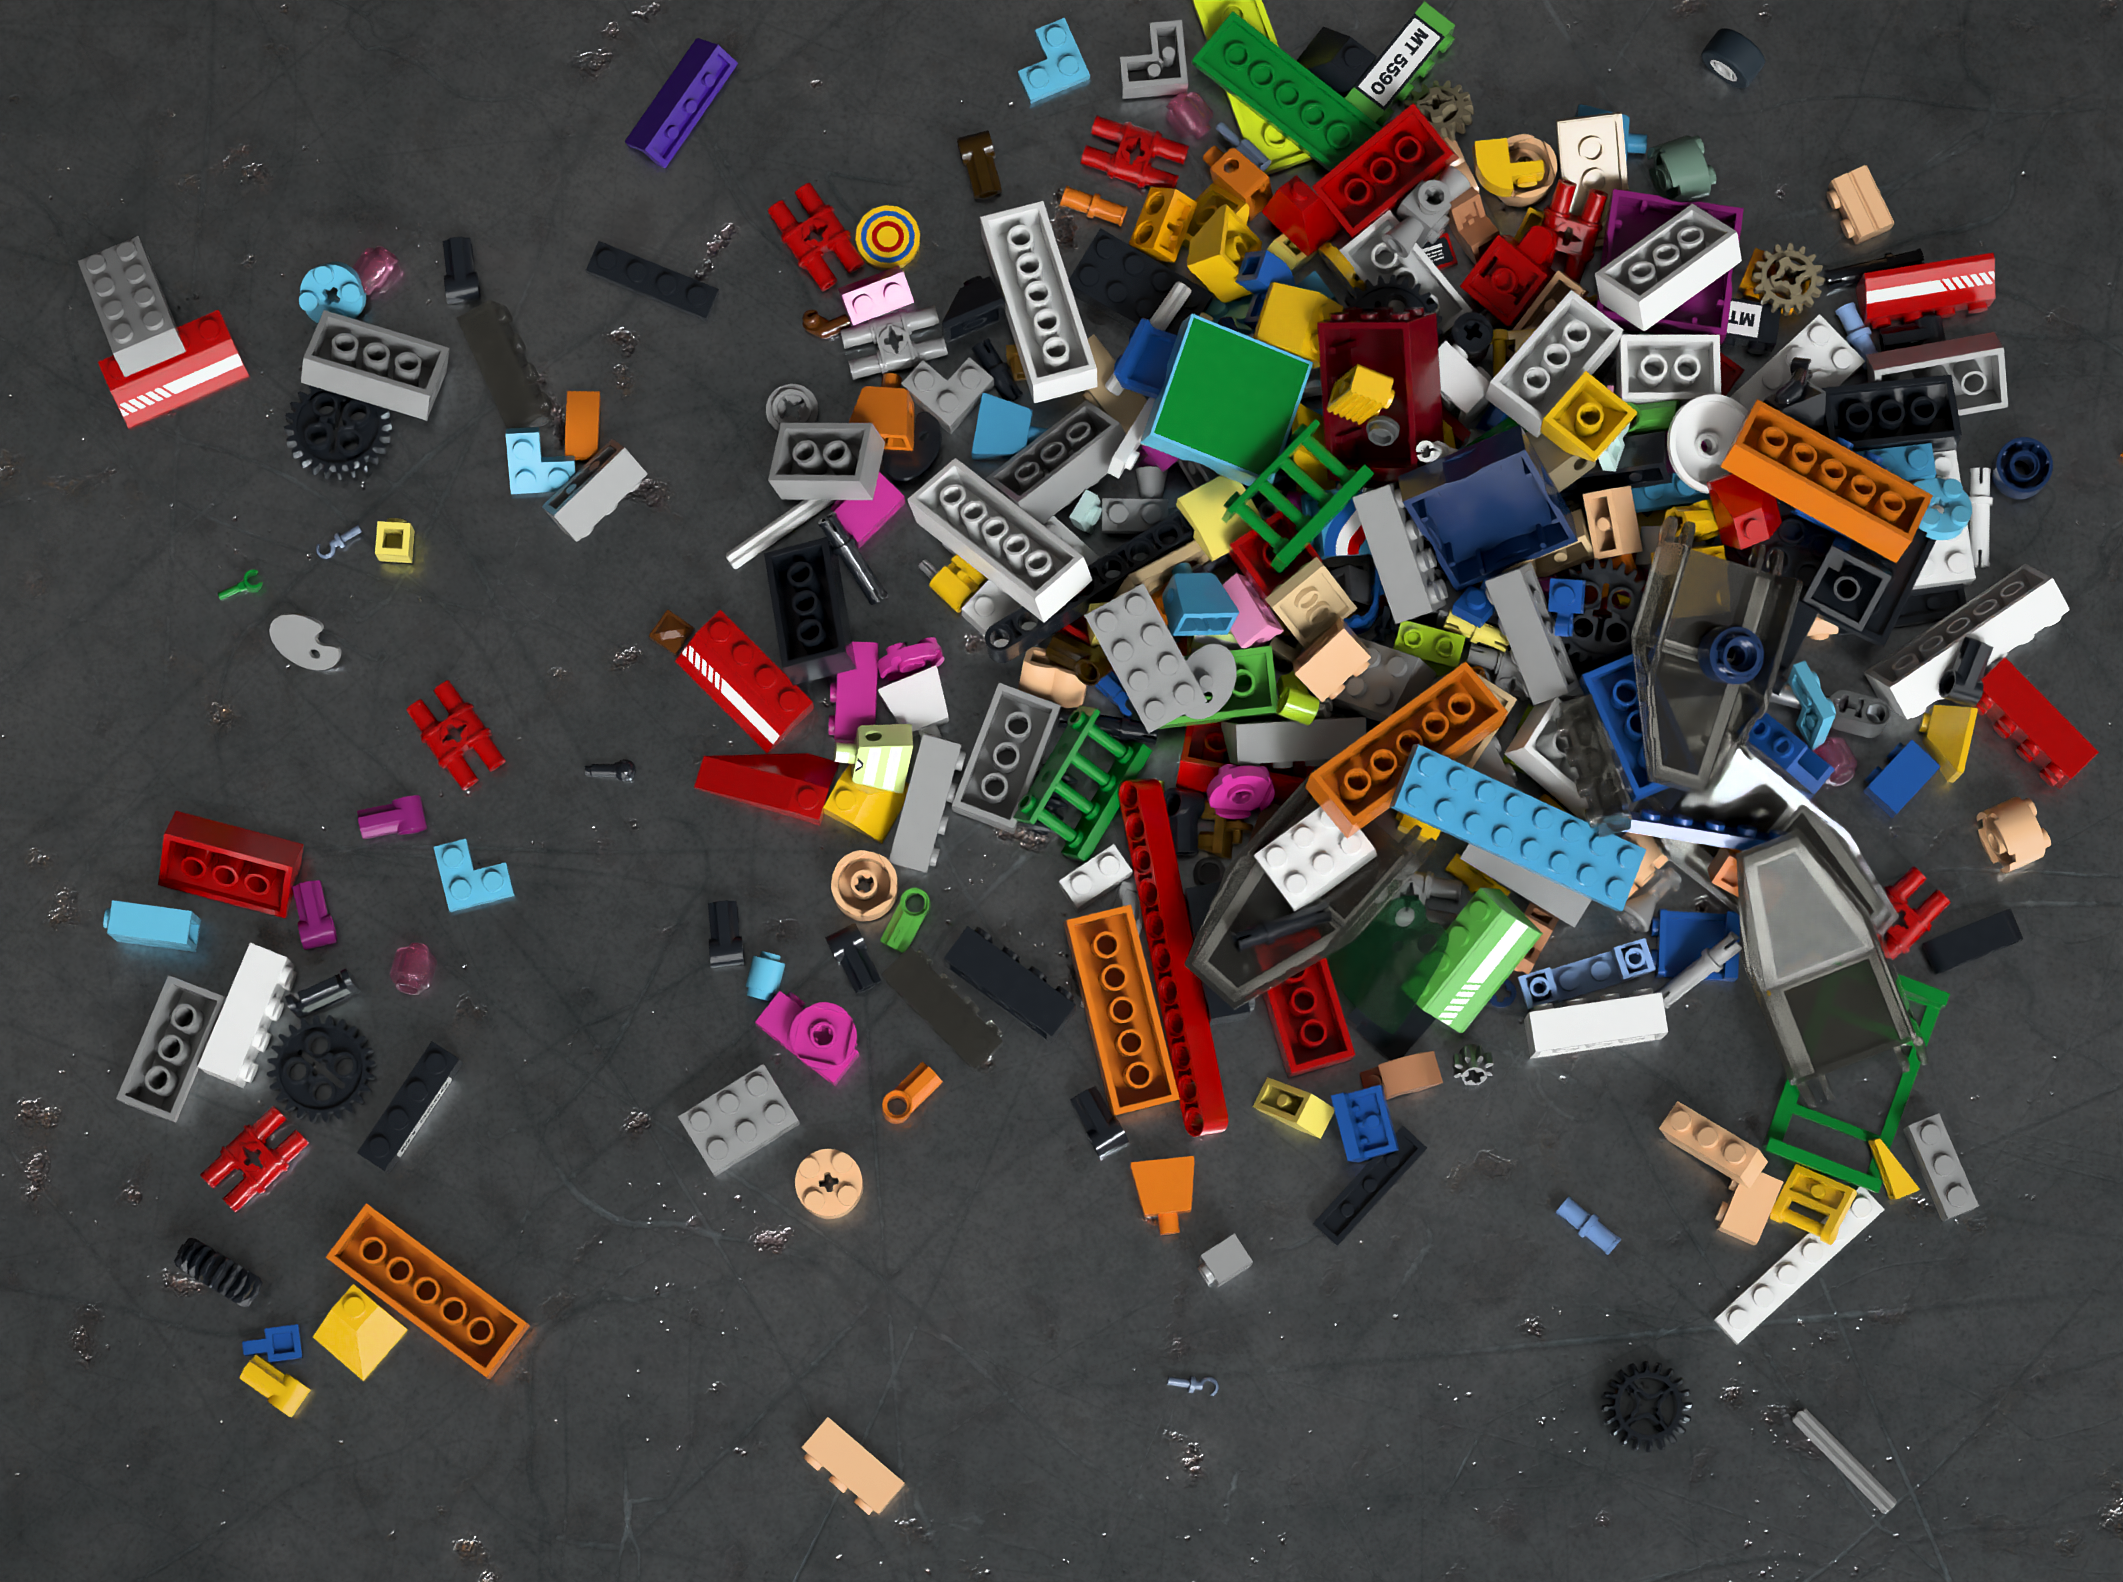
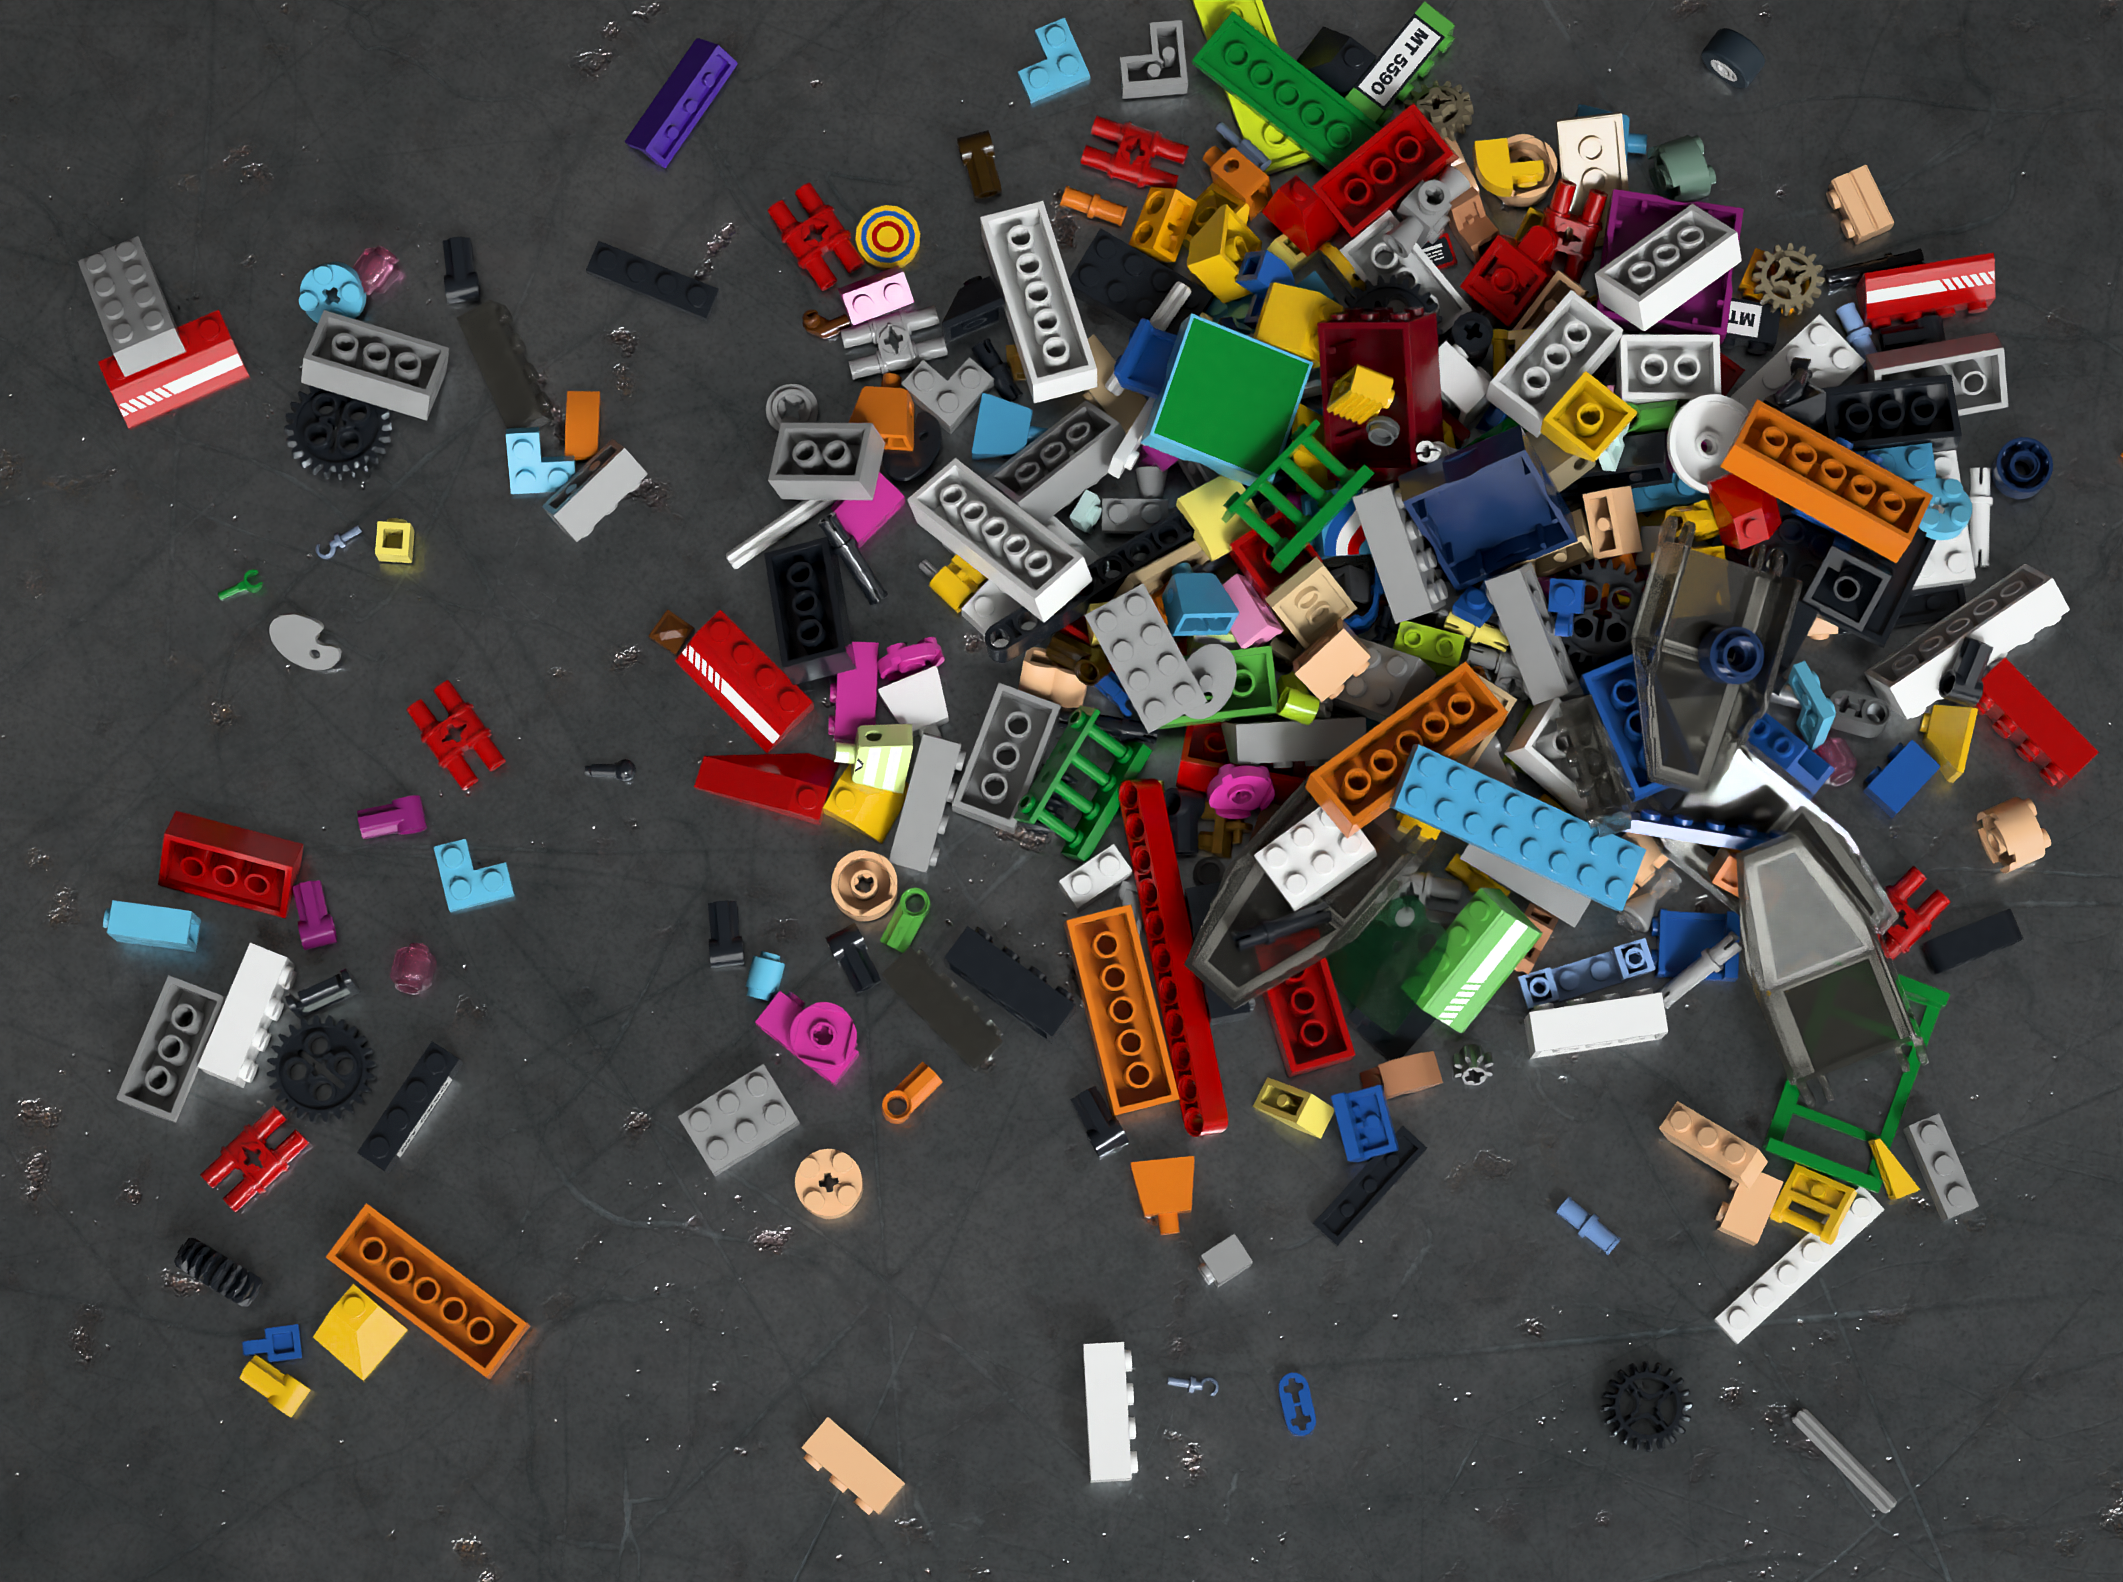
clear pink head [1165,90,1213,139] -> none
dark blue bush [1488,979,1516,1008] -> none
none -> white brick [1083,1342,1138,1483]
none -> blue beam [1278,1373,1316,1436]

